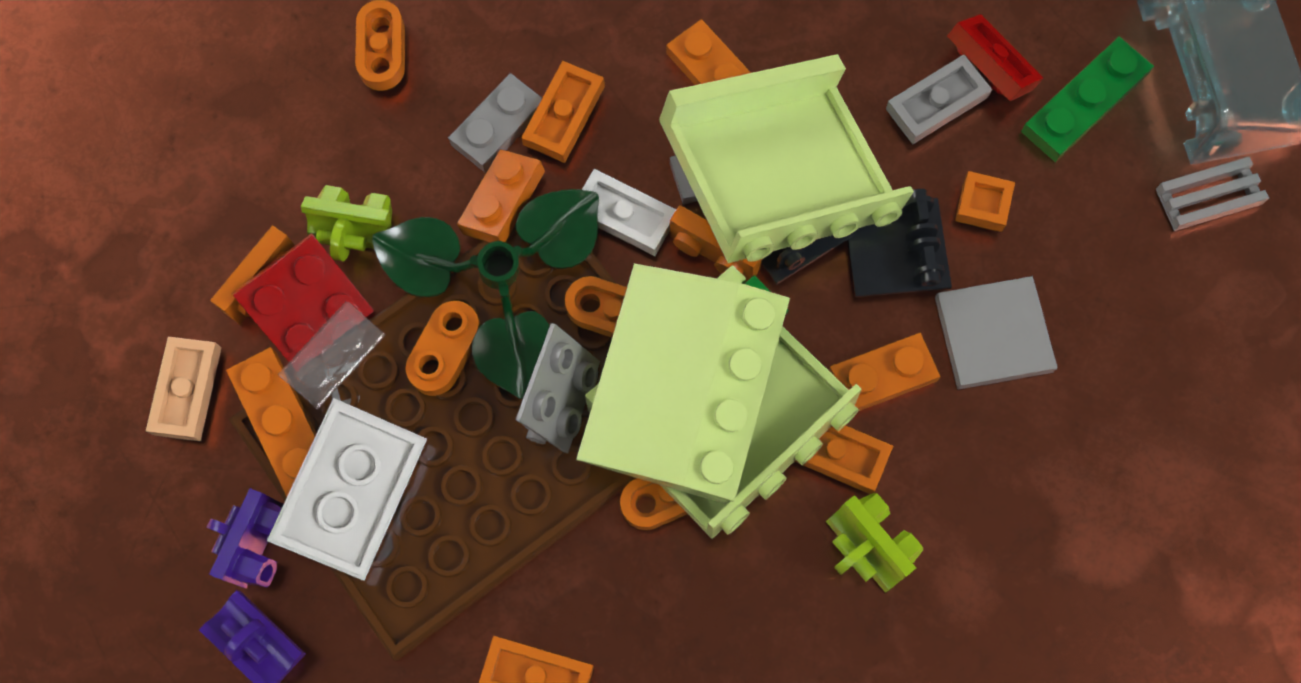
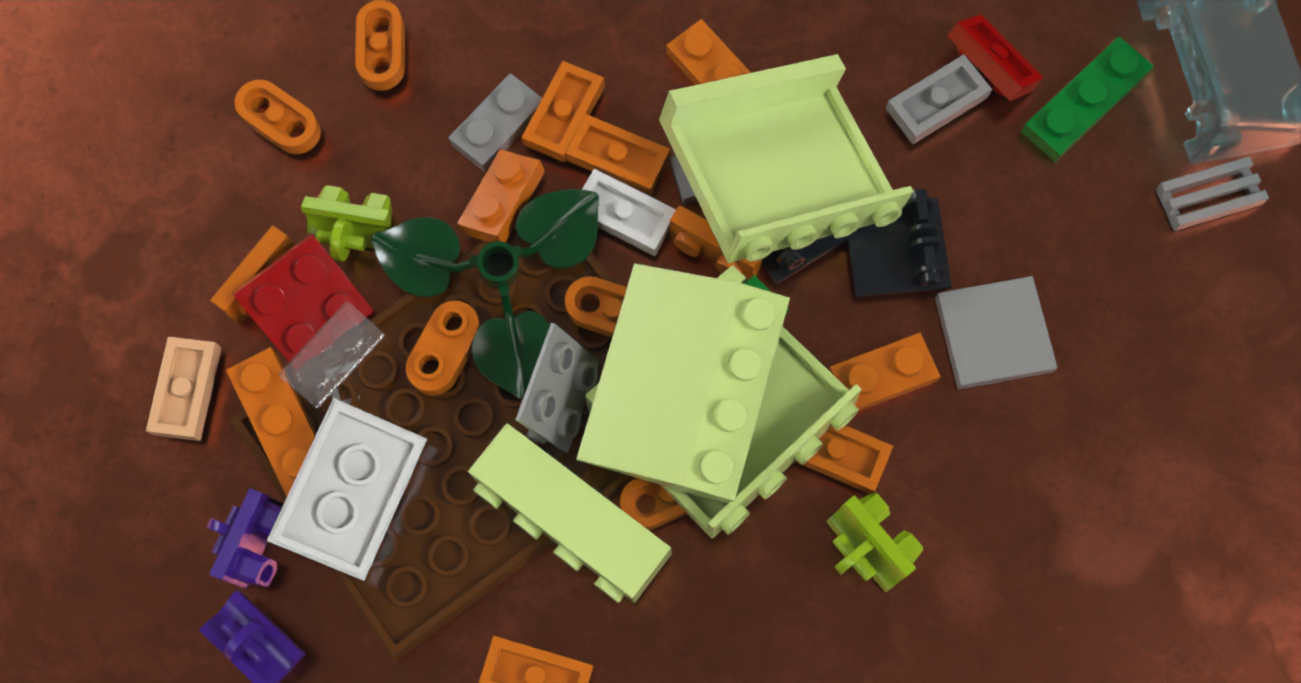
orange plate [955,171,1015,232] -> none
none -> orange plate [235,80,321,154]
none -> yellowish green brick [468,423,672,603]
none -> orange plate [565,114,671,196]

